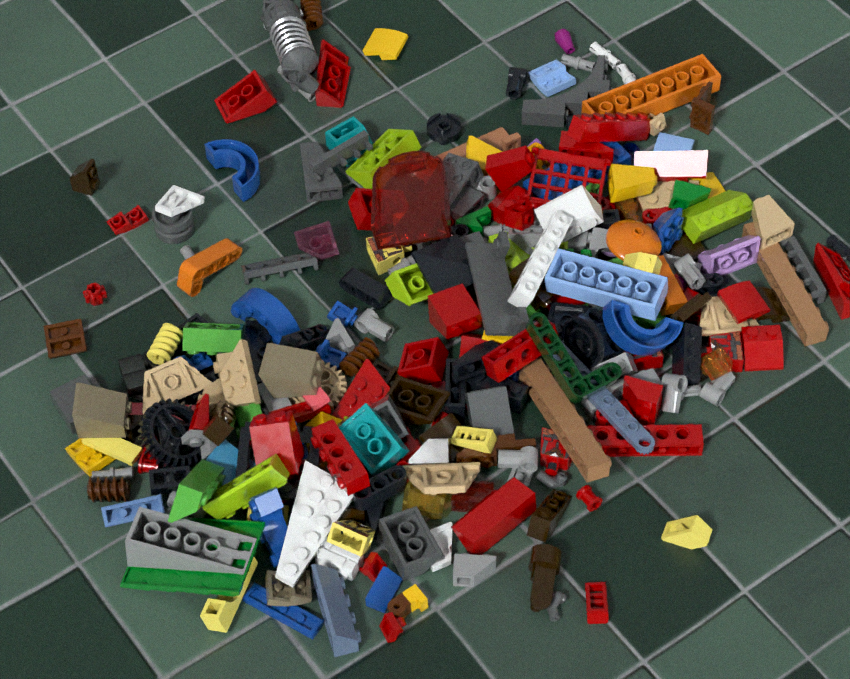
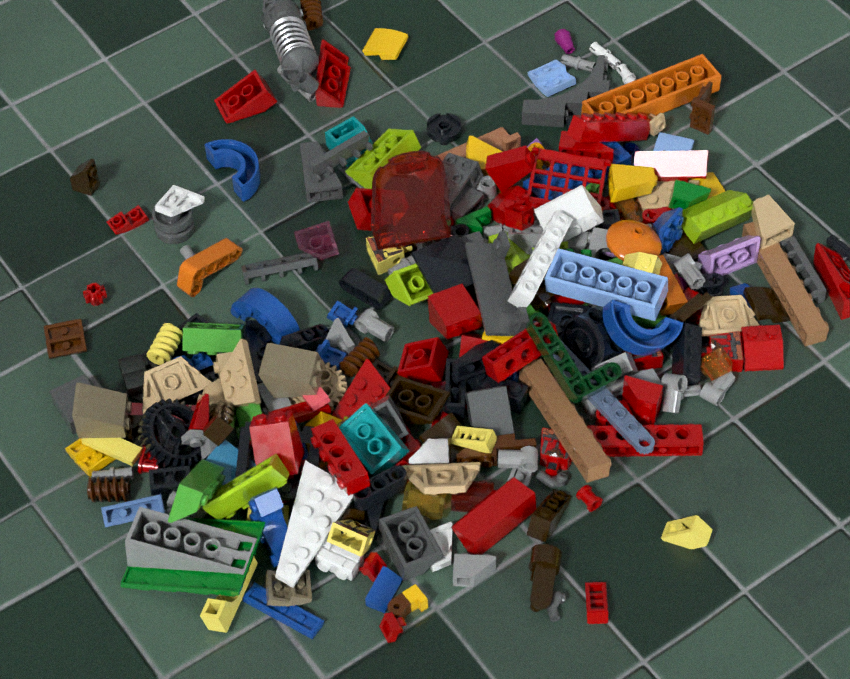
sand blue slope [311,564,362,657] -> none
black piece [506,67,527,100] -> none
red slope [717,280,770,325] -> none

